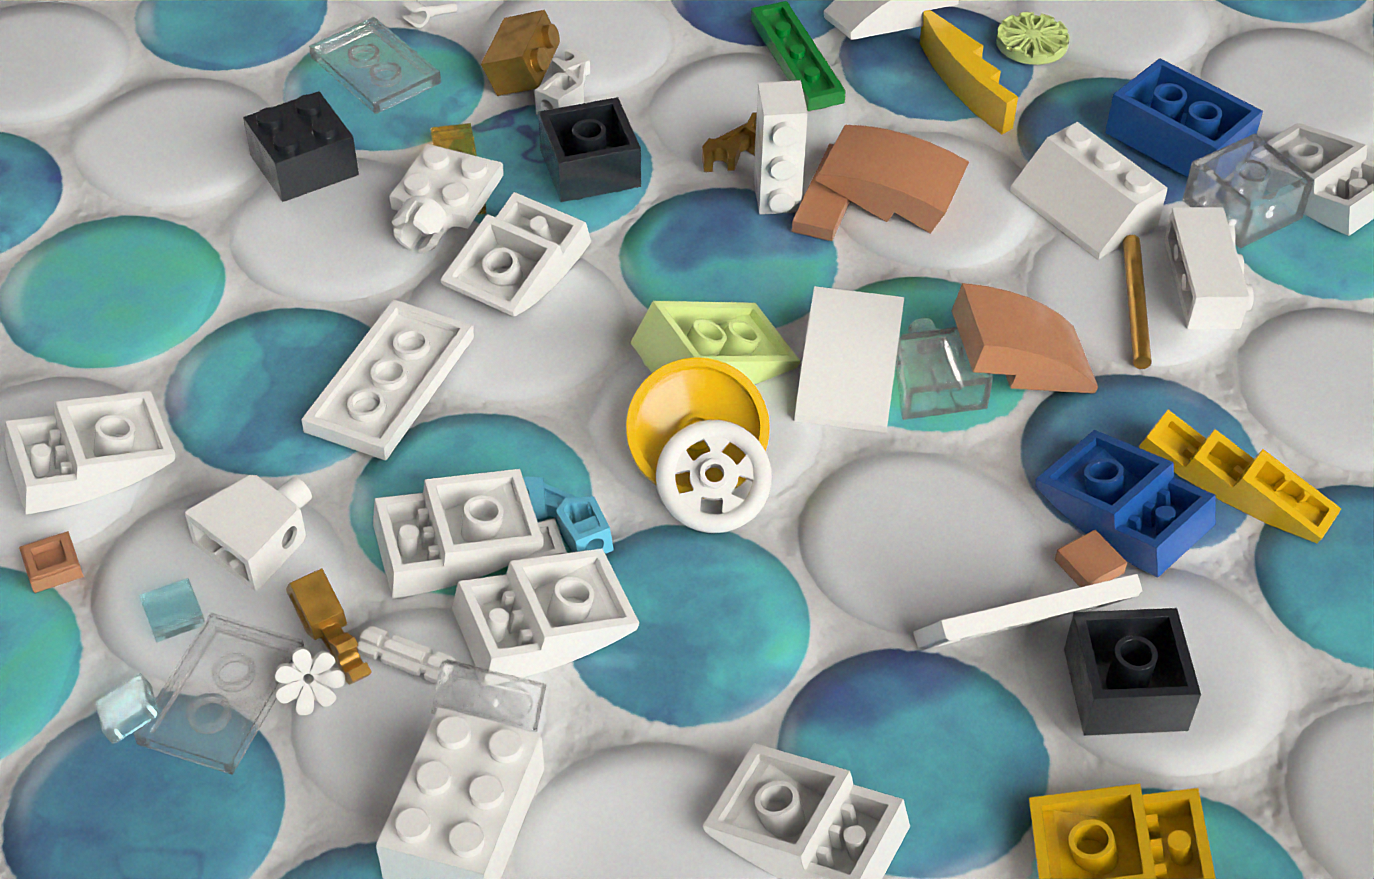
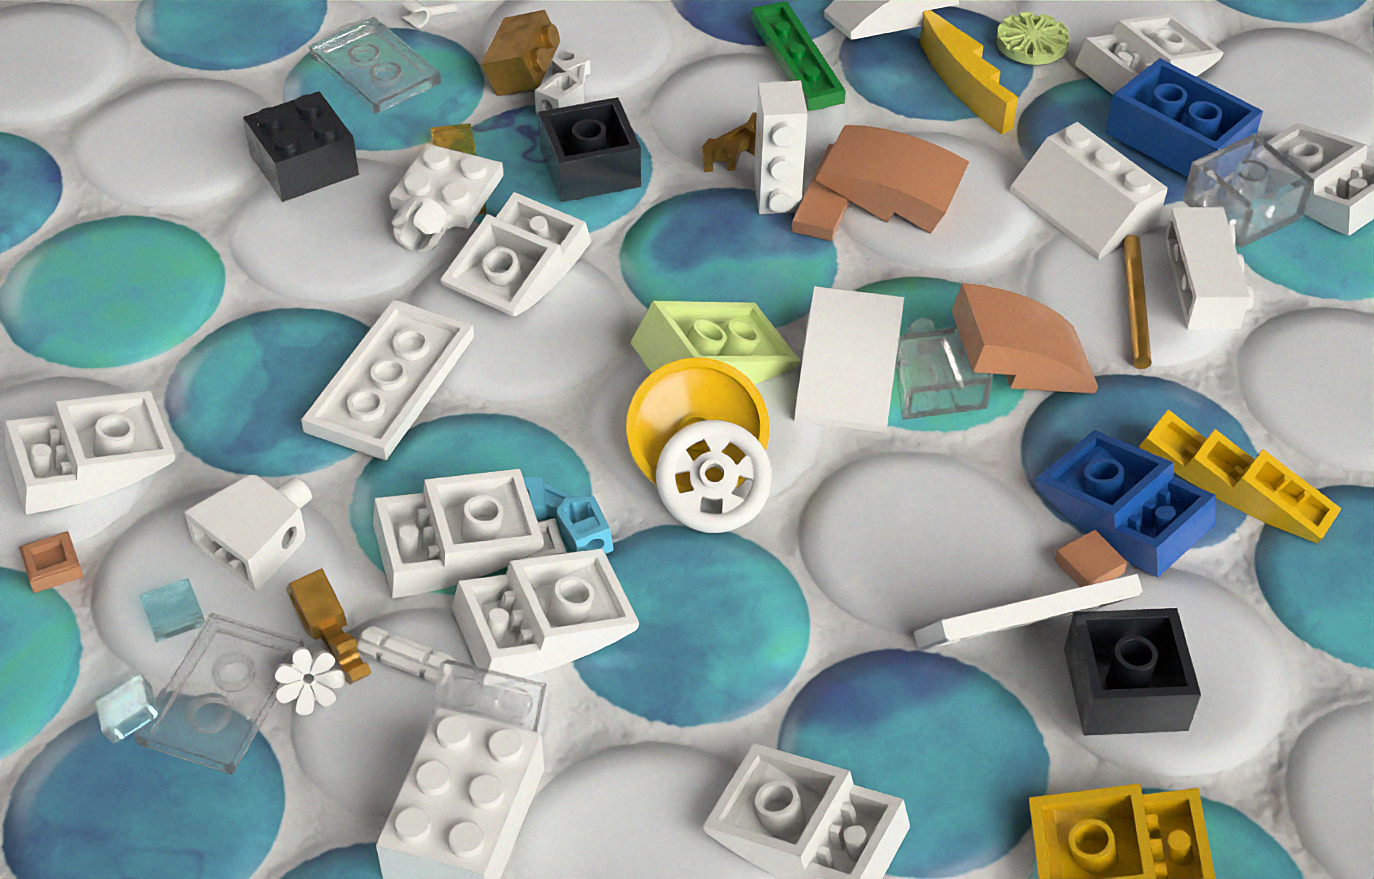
none -> white slope [1075,13,1223,95]

